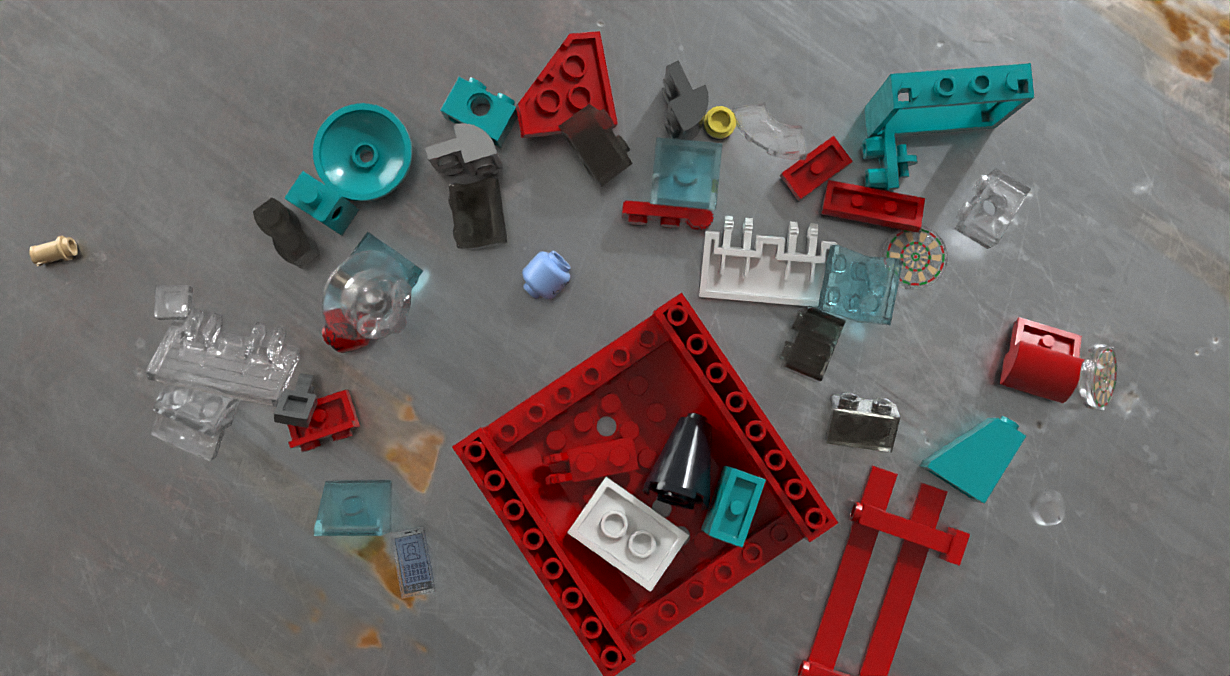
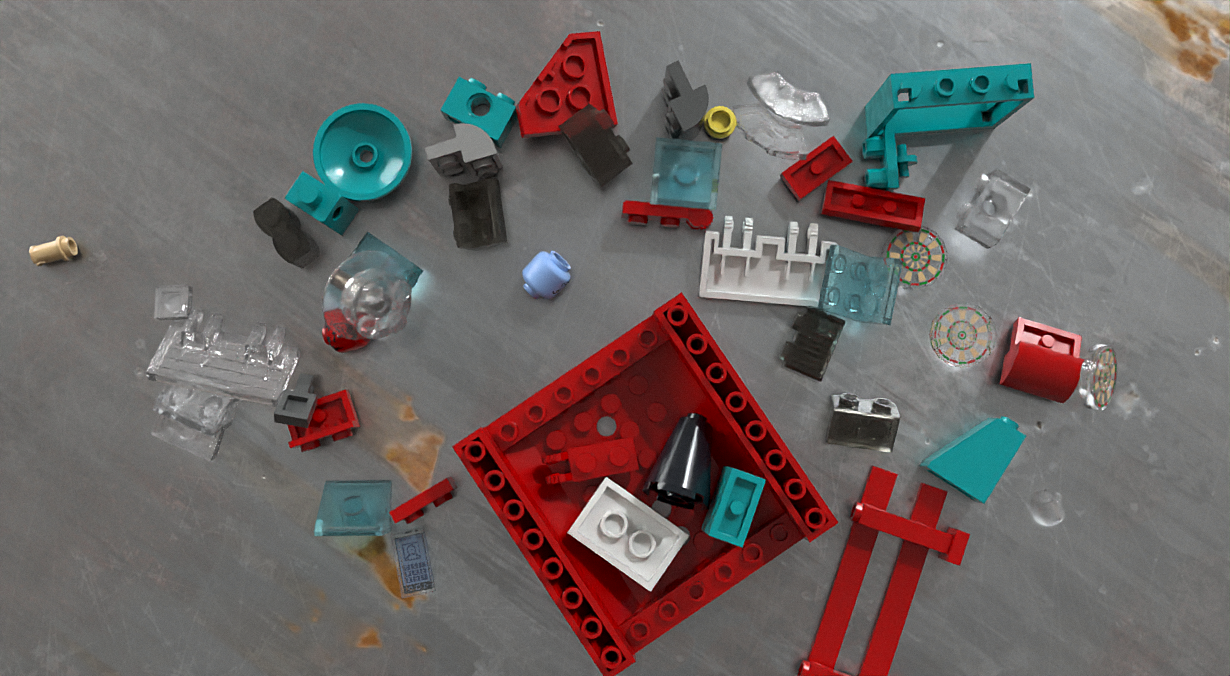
none -> red plate [389,477,458,525]
none -> clear tile [747,72,831,127]
none -> clear tile [929,302,997,368]

